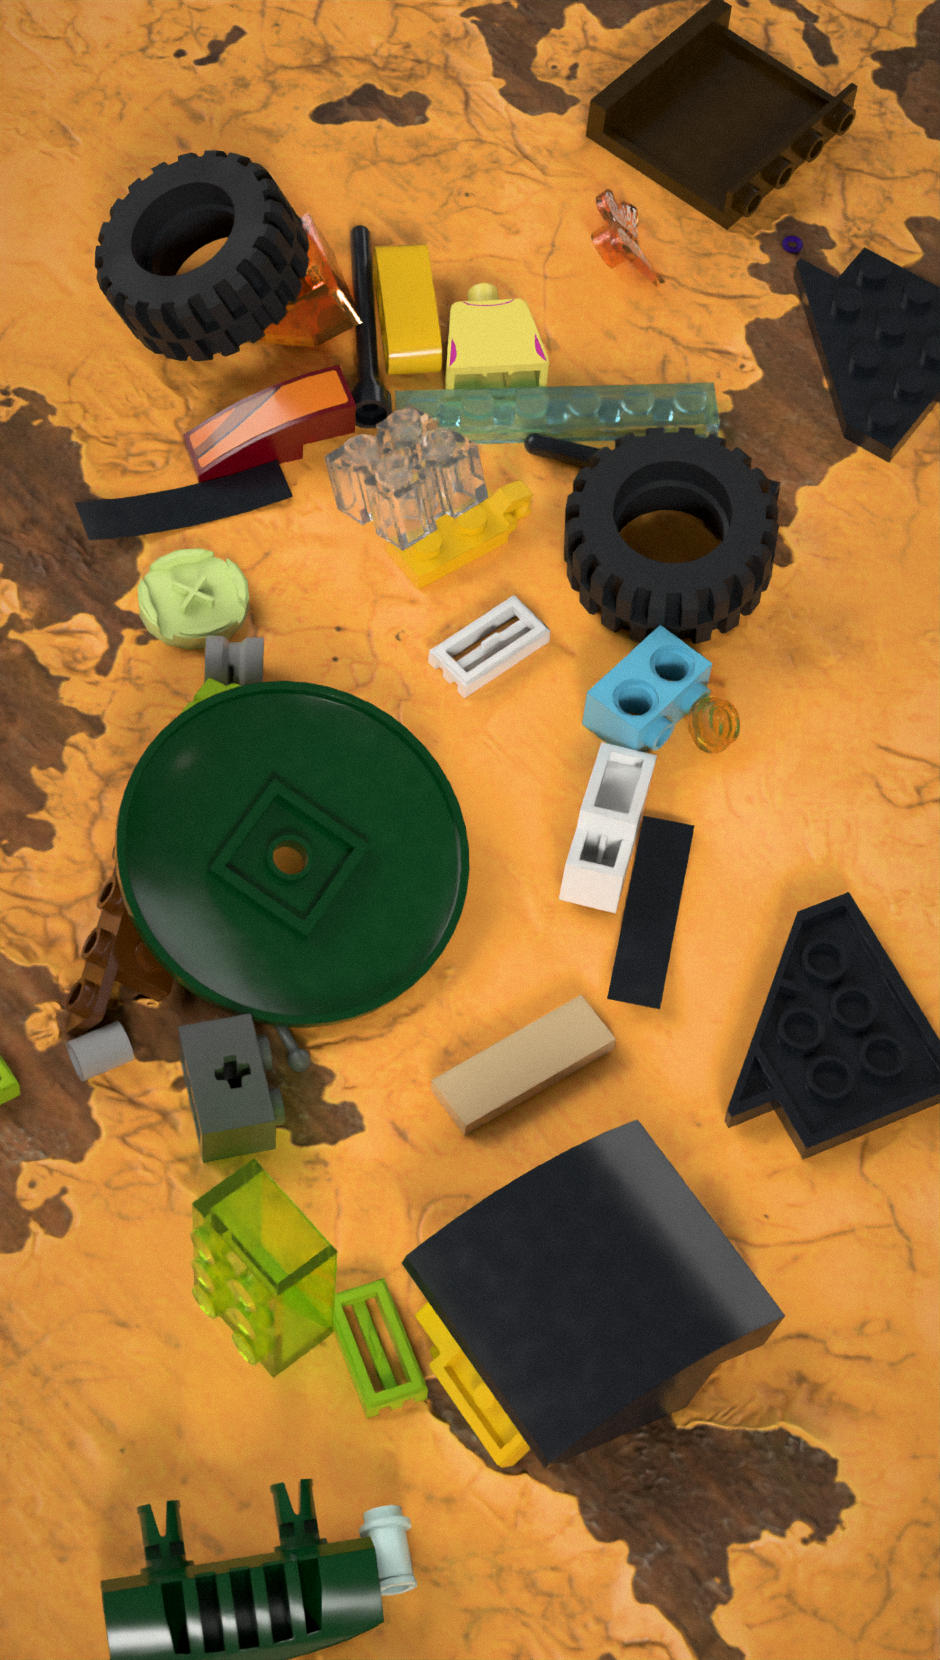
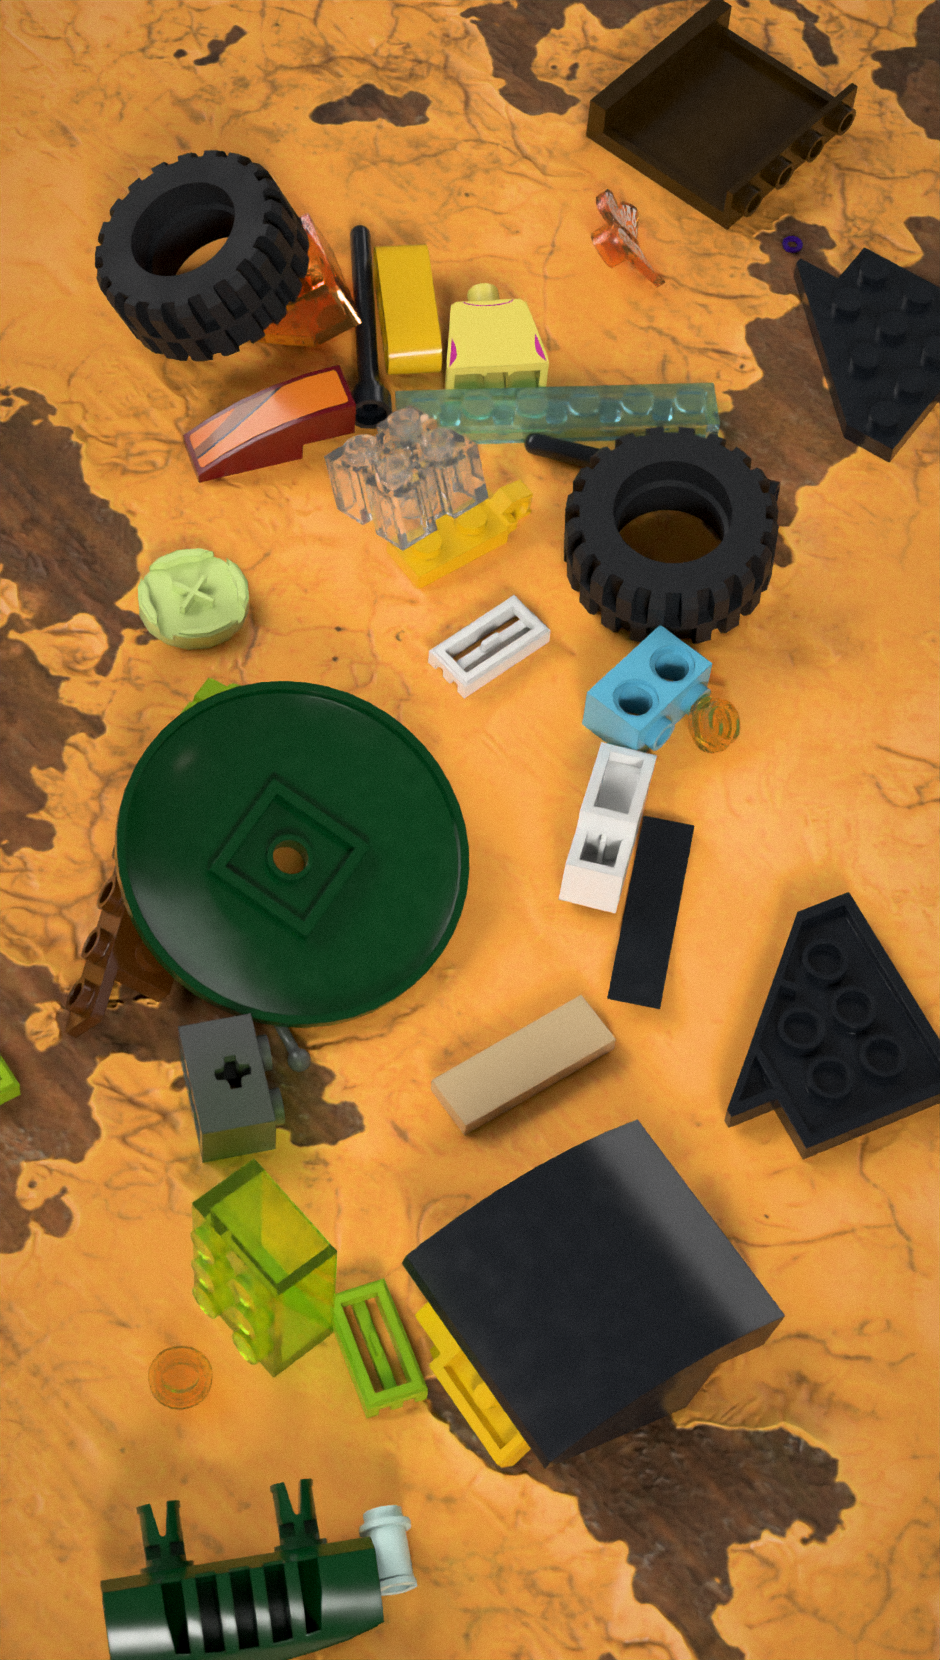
light grey hinge [66,1021,134,1082] -> none
black sticker [75,460,293,541] -> none
light grey wheel [204,635,264,686] -> none
none -> clear yellow plate [148,1345,213,1410]

